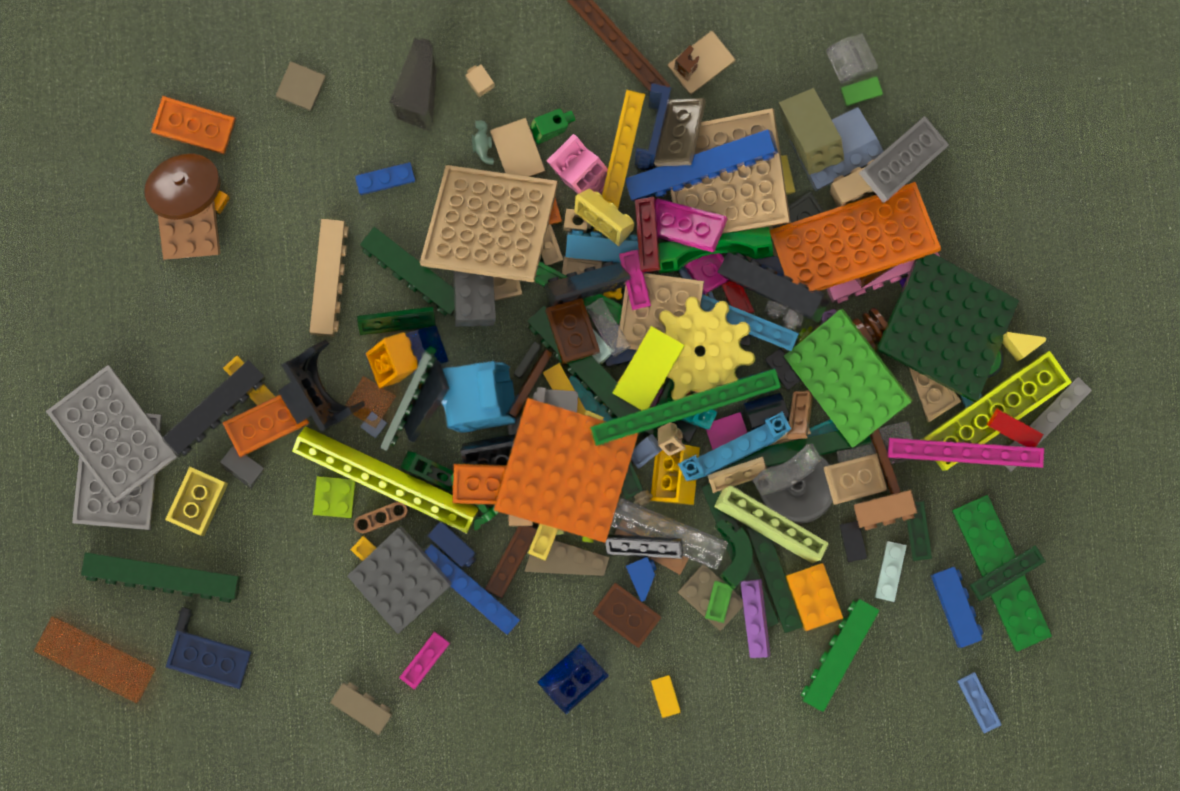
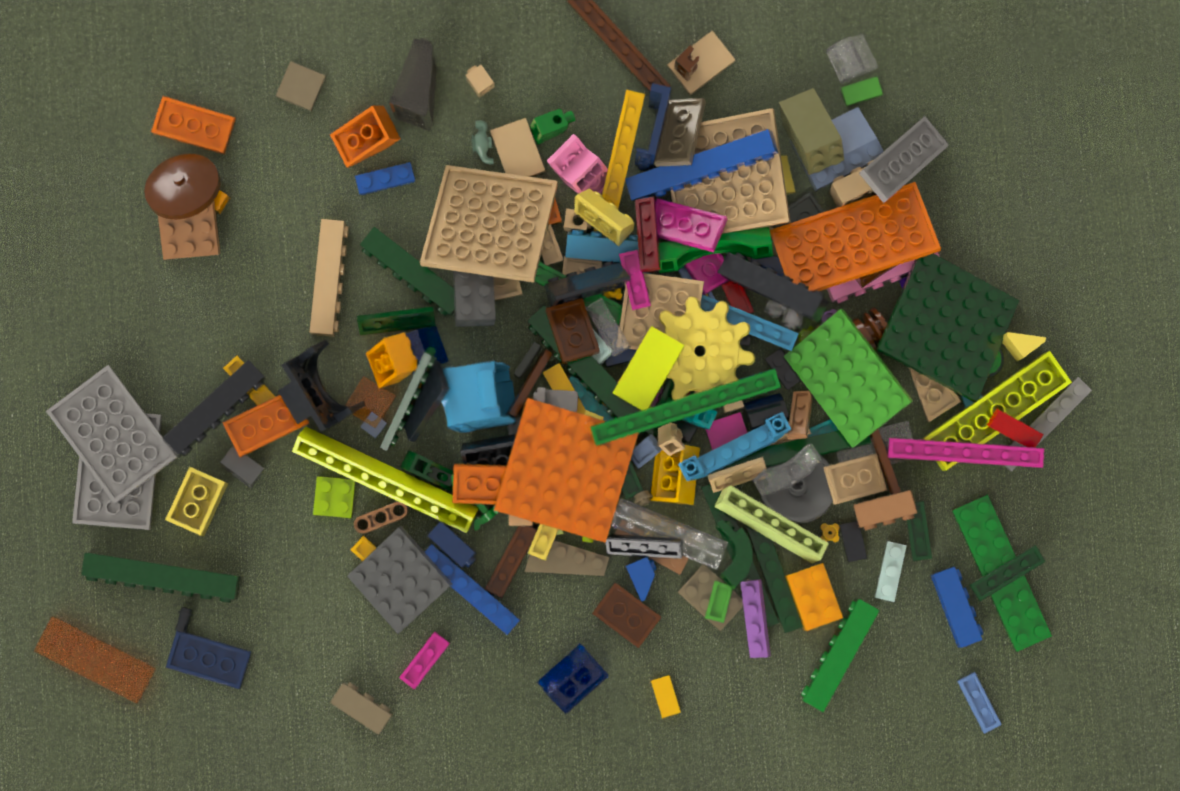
none -> orange slope [330,105,401,168]
none -> tan tile [723,400,744,413]
none -> yellow plate [820,523,840,542]

